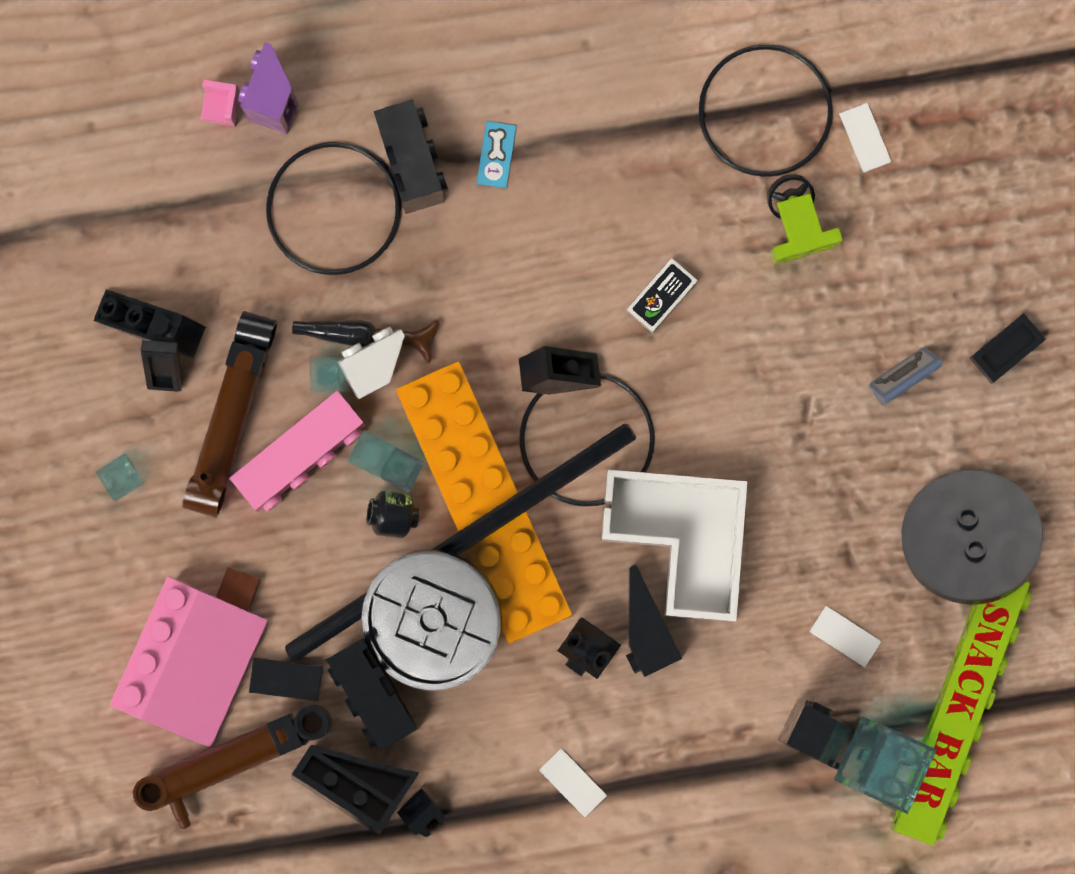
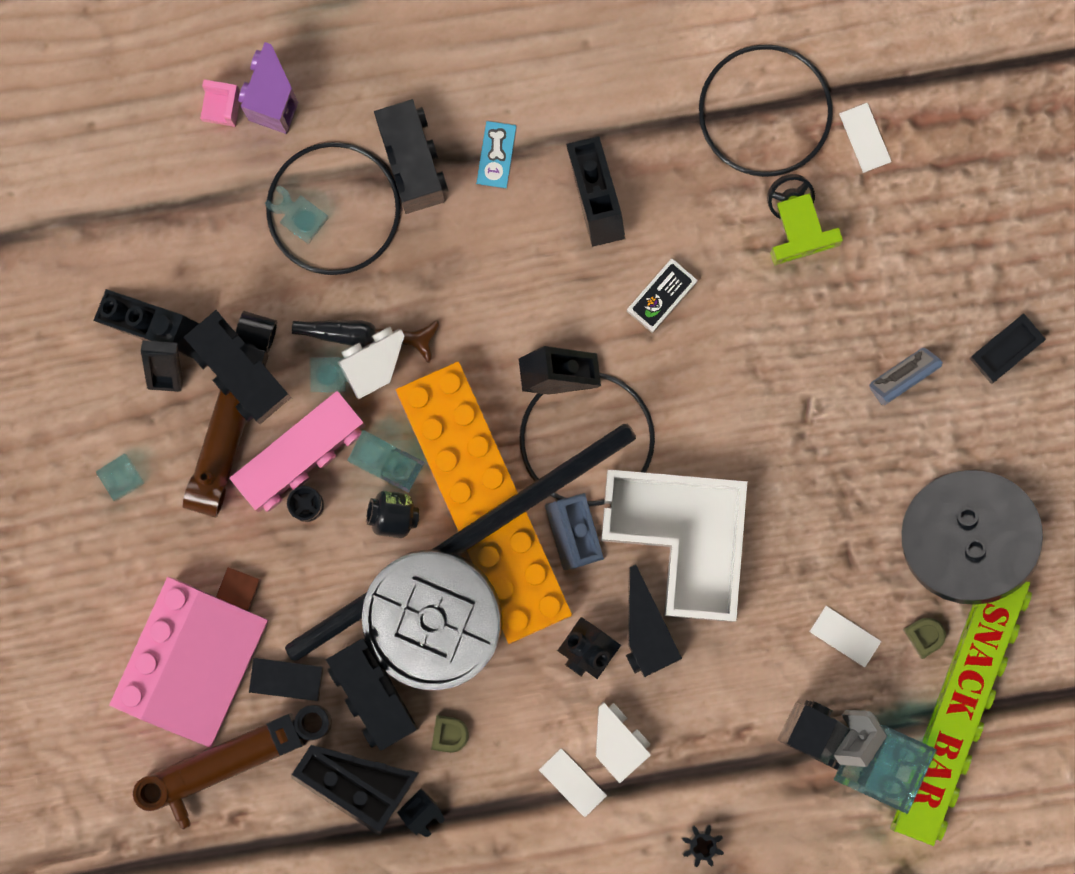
none -> black wedge [184,310,291,424]
none -> clear light blue plate [265,186,329,244]
none -> black wheel [287,486,324,522]
none -> olive tile [431,715,469,753]
none -> sand blue slope [545,493,604,570]
none -> black slope [566,136,625,247]
none -> white slope [596,702,651,783]
none -> black gear [681,824,724,867]
none -> light grey bracket [834,710,887,767]
none -> olive tile [903,618,946,659]

